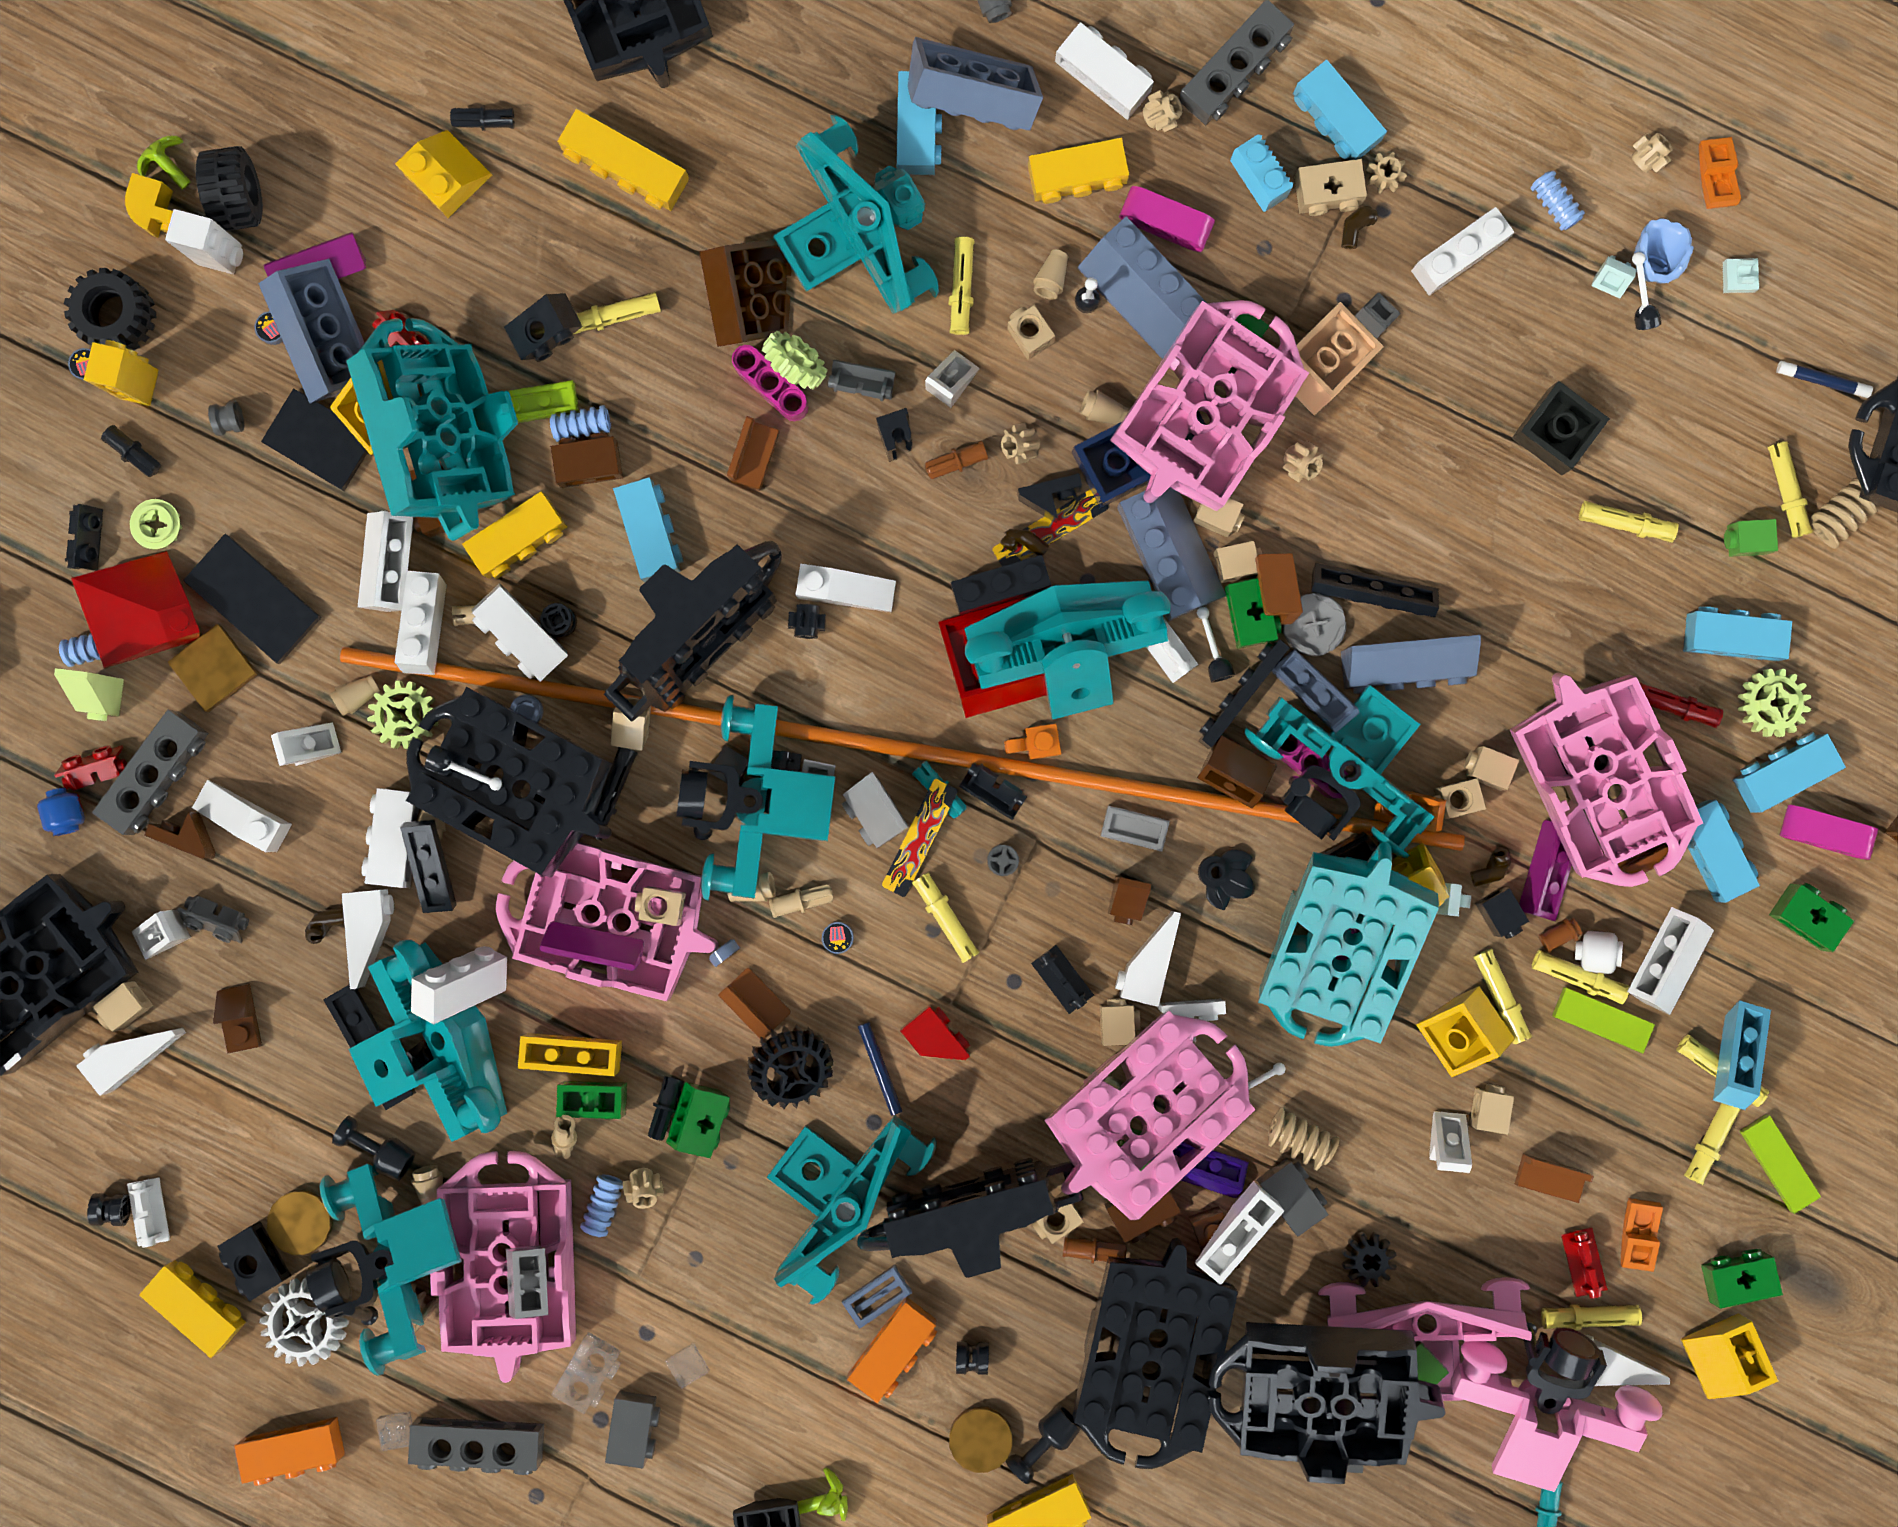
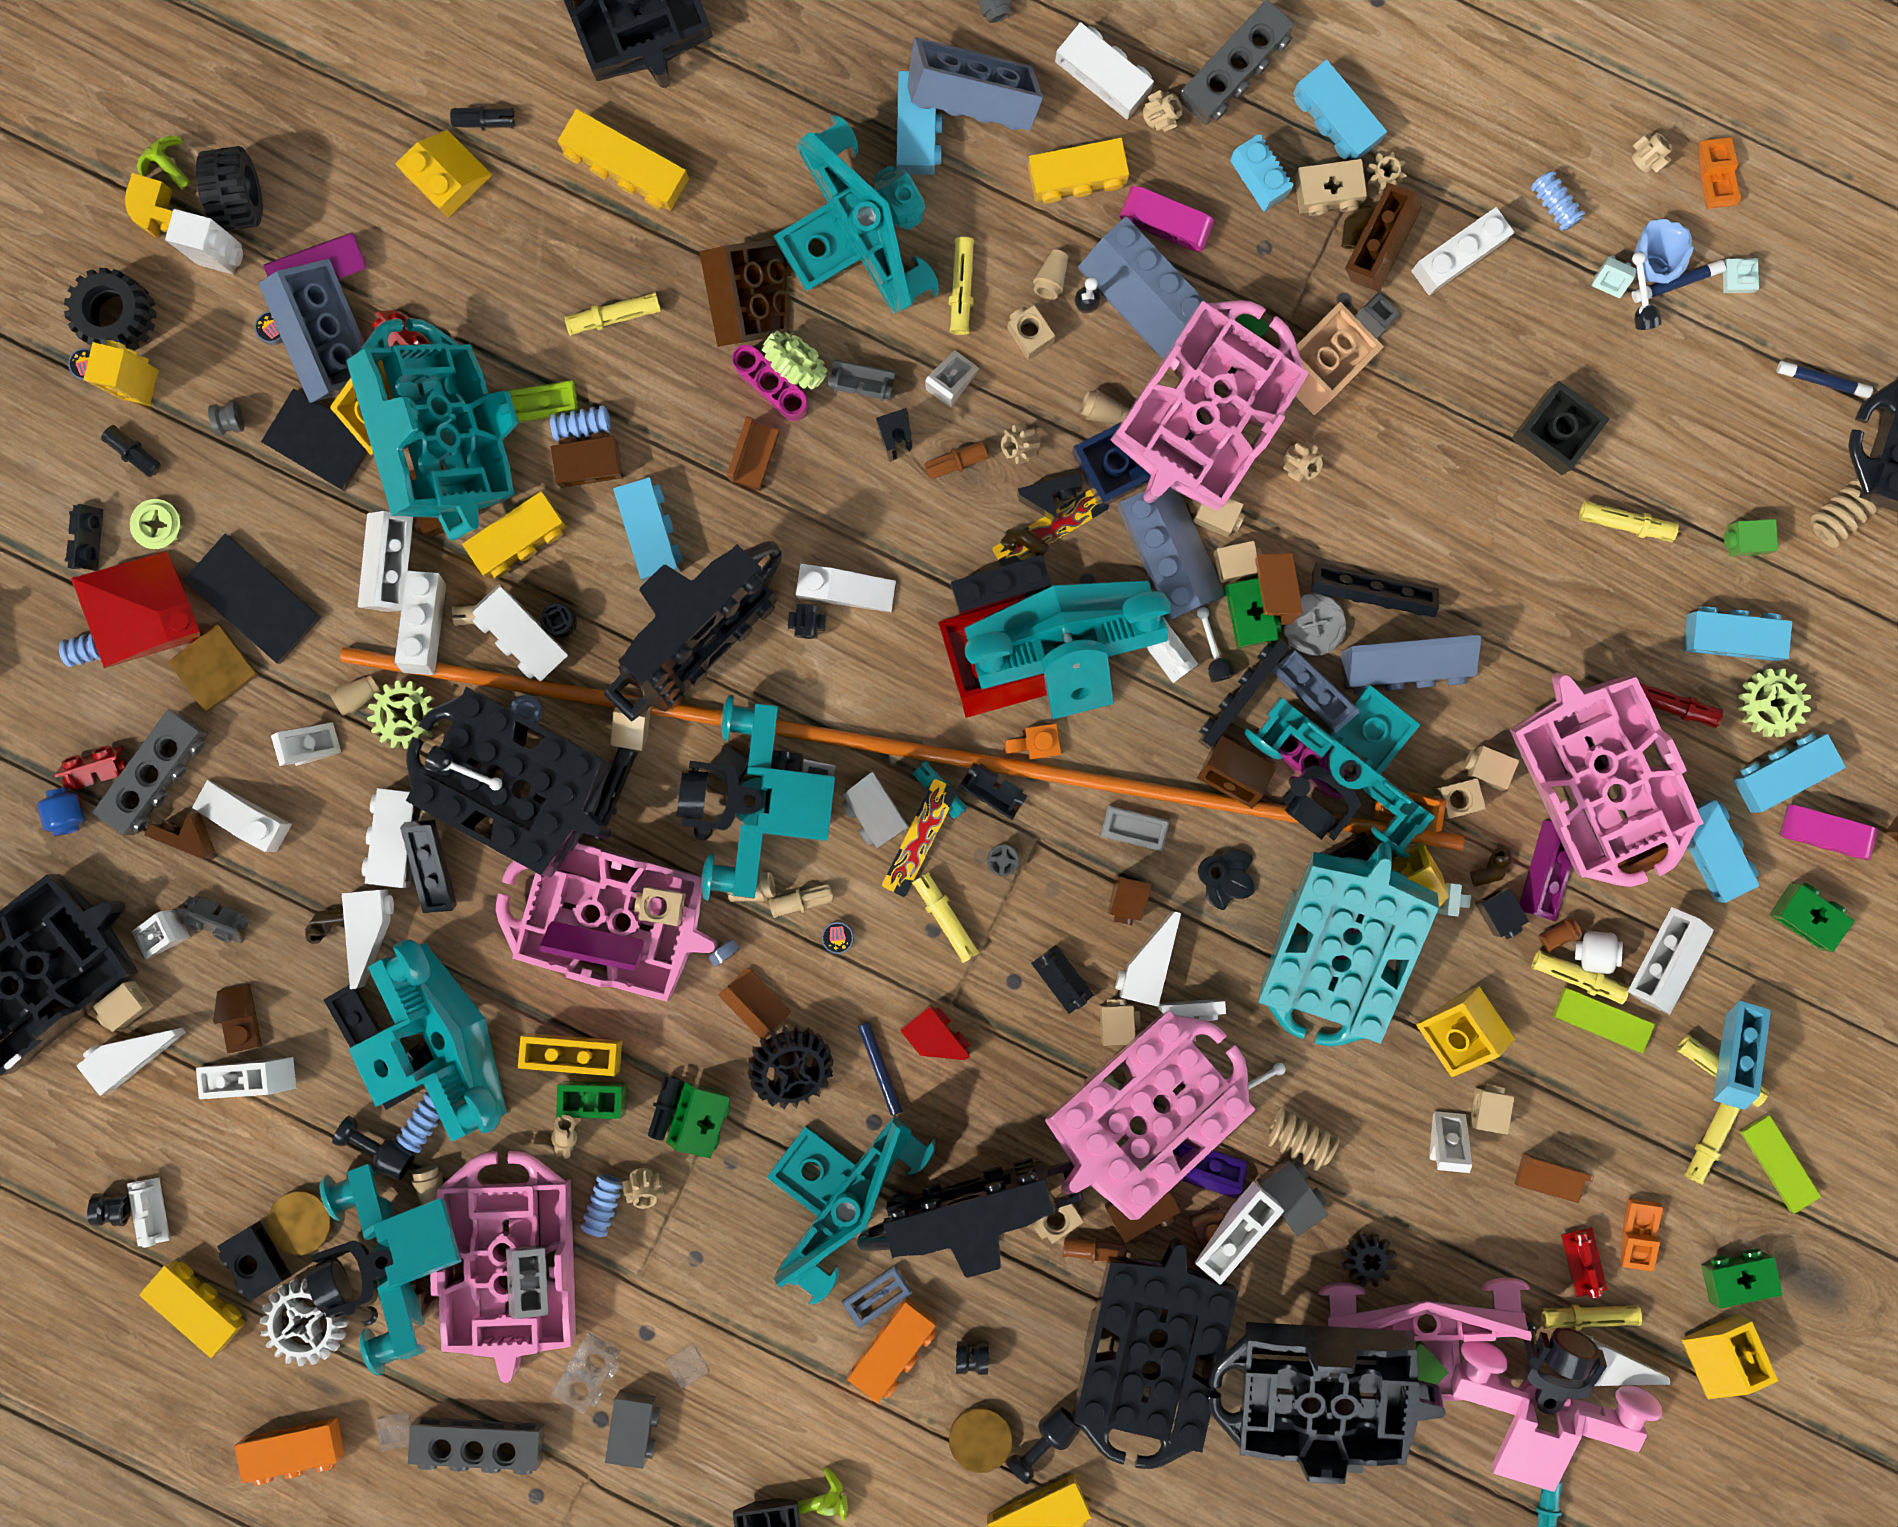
yellowish green slope [54,668,124,721] -> none
white brick [411,946,507,1024] -> none
black brick [504,293,583,362] -> none
light yellow pin [1473,948,1532,1044] -> none
light yellow pin [1767,441,1813,538] -> none
none -> white slope [196,1057,297,1099]
none -> light blue piece [396,1092,440,1153]
none -> reddish brown brick [1345,183,1422,292]
none -> dark blue bar [1632,260,1726,303]

